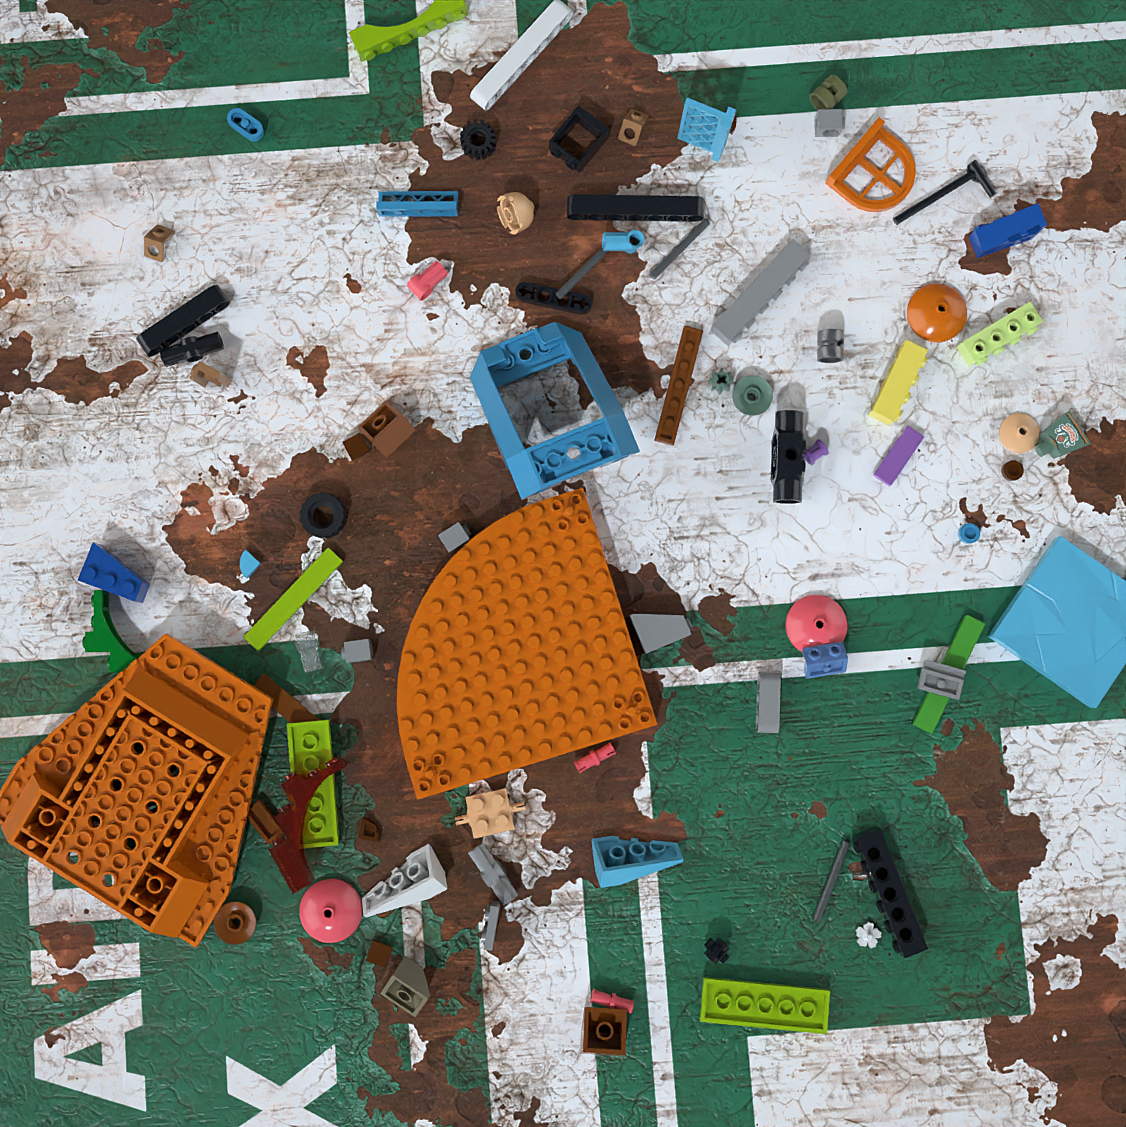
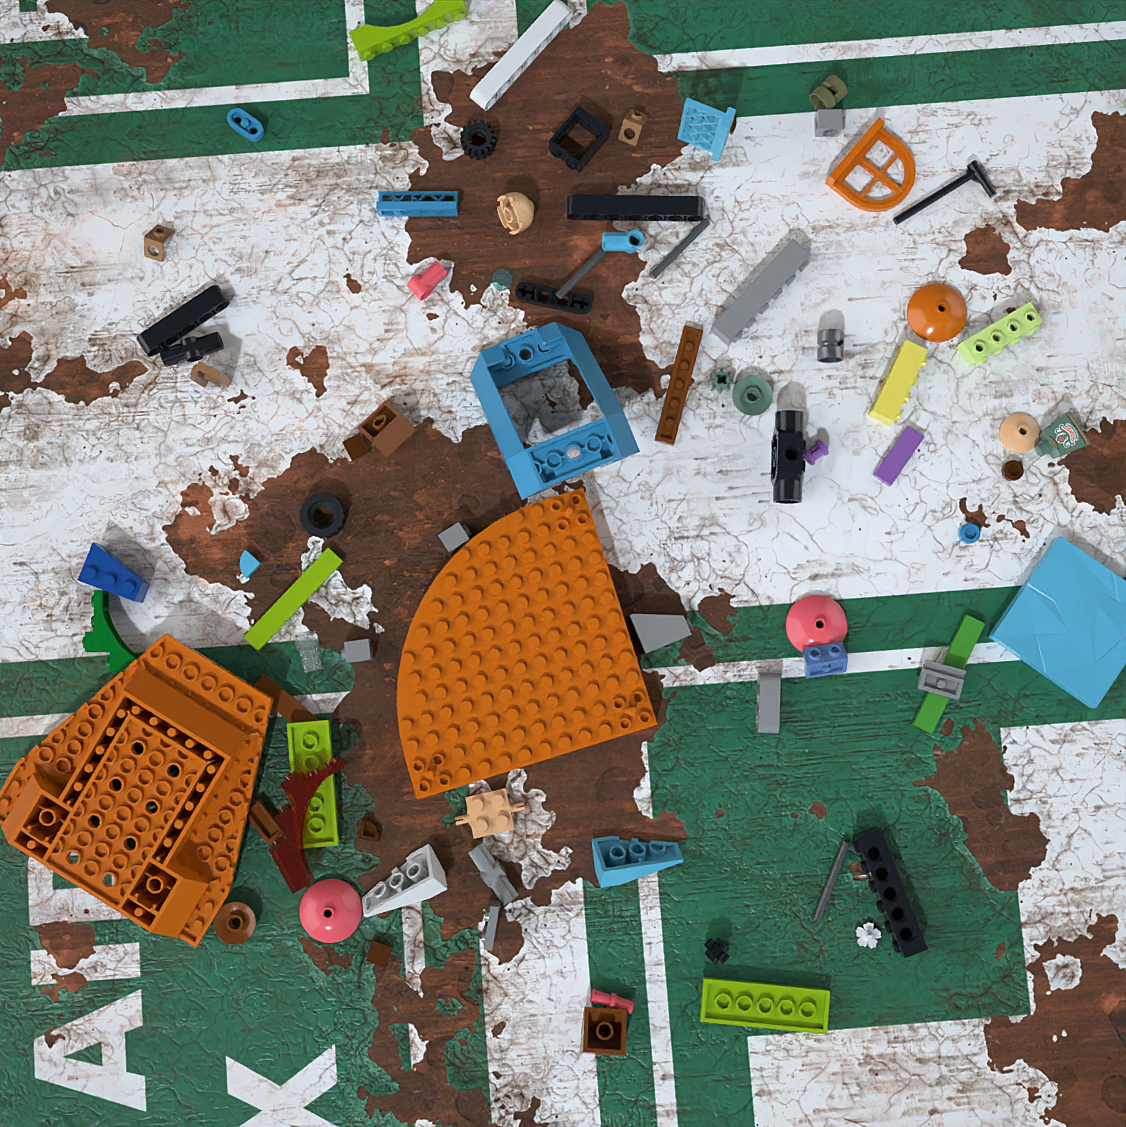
dark tan slope [380,956,430,1017] -> none
coral pin [574,742,616,774] -> none
blue wedge [969,203,1047,258] -> none
none -> clear light blue tile [492,269,512,291]

